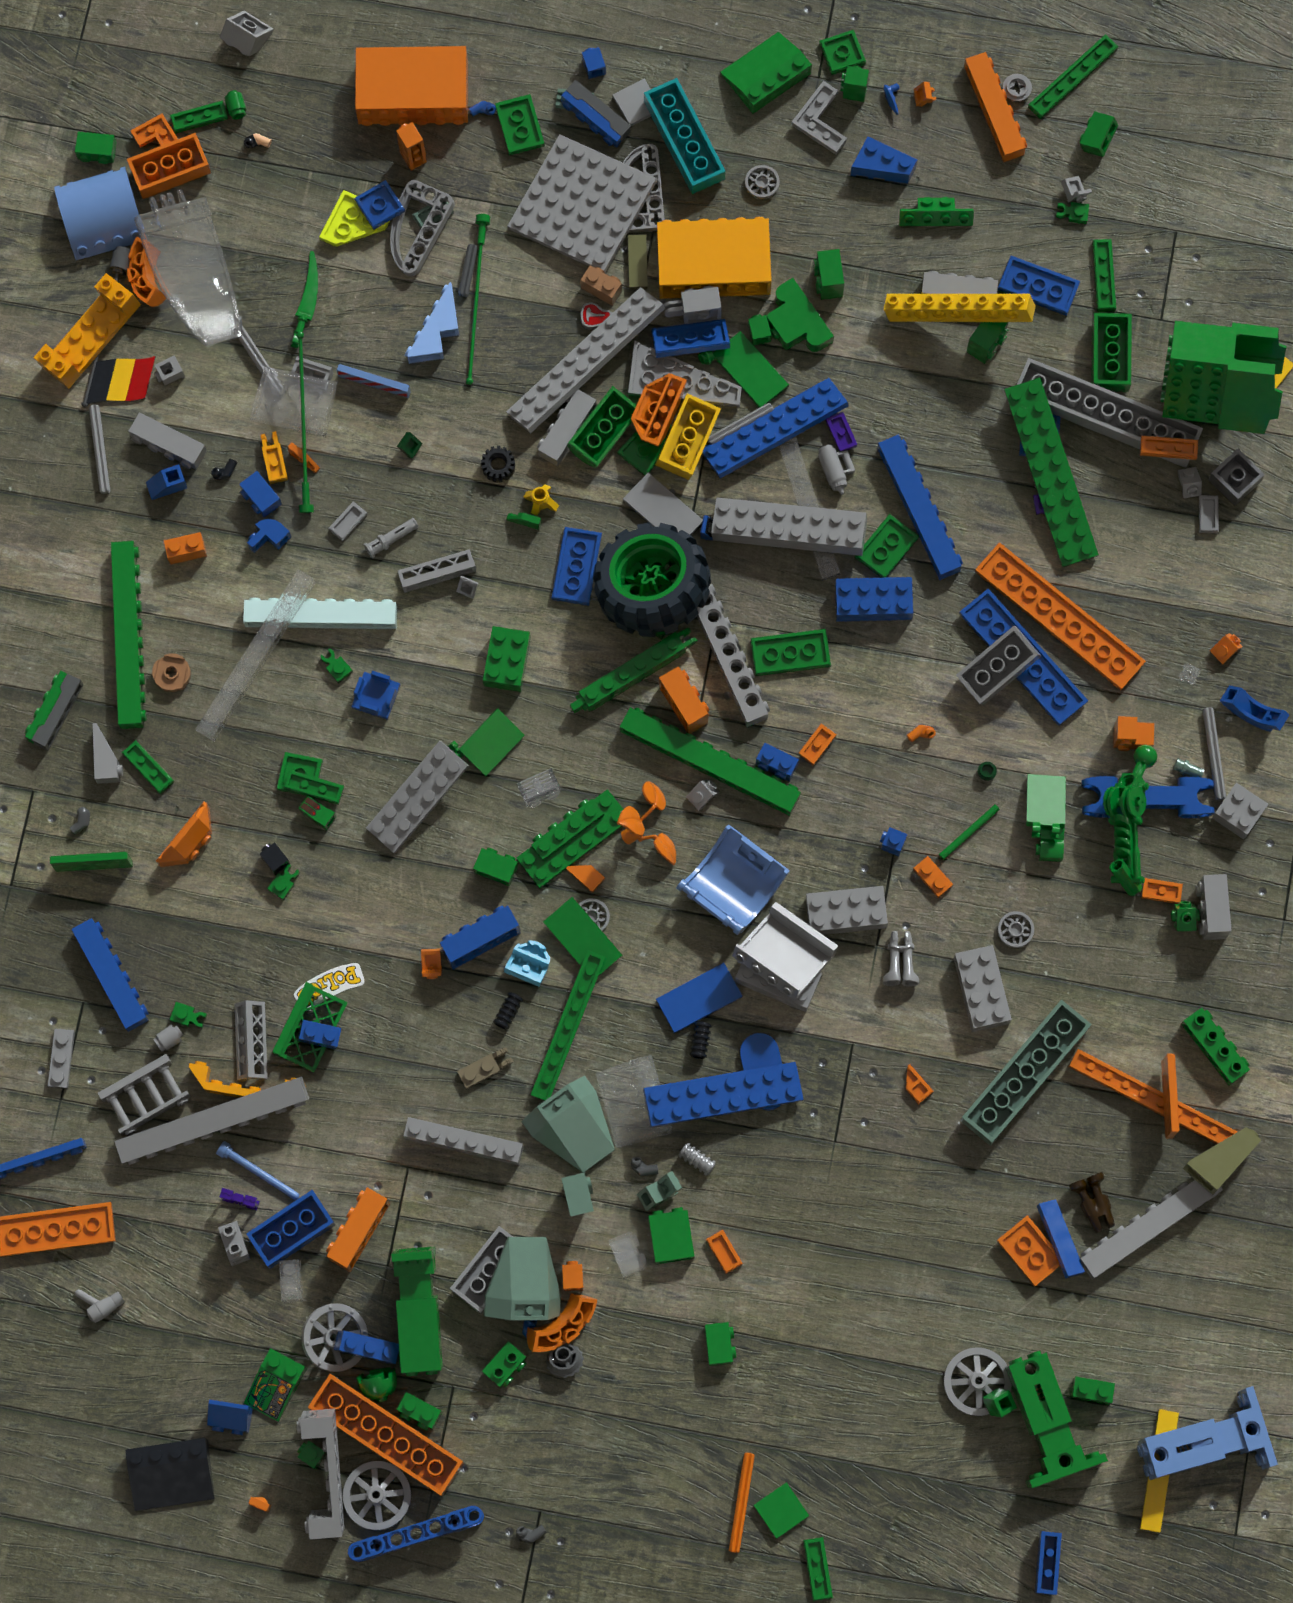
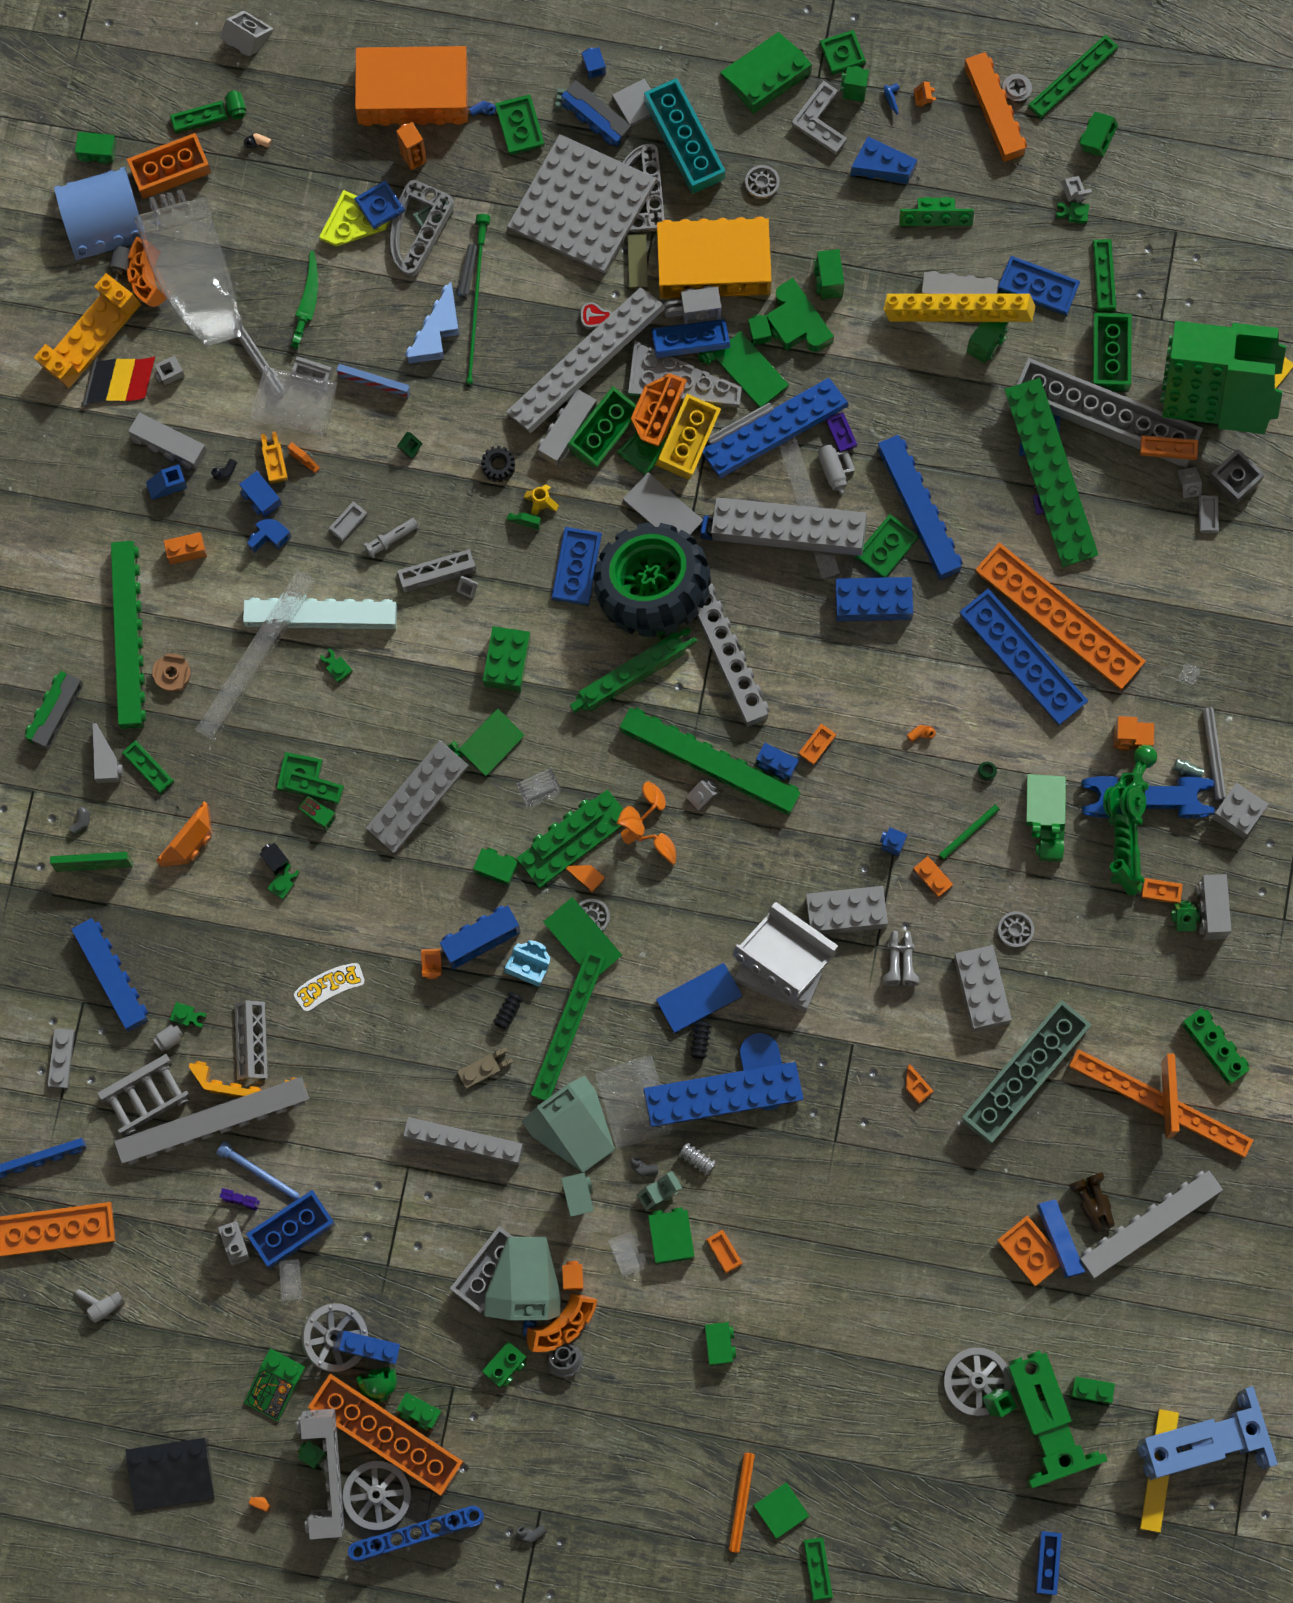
light grey axle [89,405,110,494] -> none
orange plate [131,114,178,148] -> none
blue slope [207,1400,253,1435] -> none
green fence [272,982,348,1073] -> none
green piece [296,332,314,513] -> none
blue brick [298,1020,341,1049] -> none
orange brick [326,1187,390,1272] -> none
blue panel [351,671,400,720] -> none
green brick [391,1246,443,1376] -> none
medium nougat brick [580,265,622,306] -> none
orange brick [659,666,710,734] -> none
medium blue hinge [676,825,789,935] -> none
green tile [751,629,831,676] -> none
light grey brick [956,625,1041,705] -> none
olive slope [1183,1127,1261,1195] -> none
orange bracket [1210,633,1243,664] -> none
blue arch [1220,685,1289,732] -> none

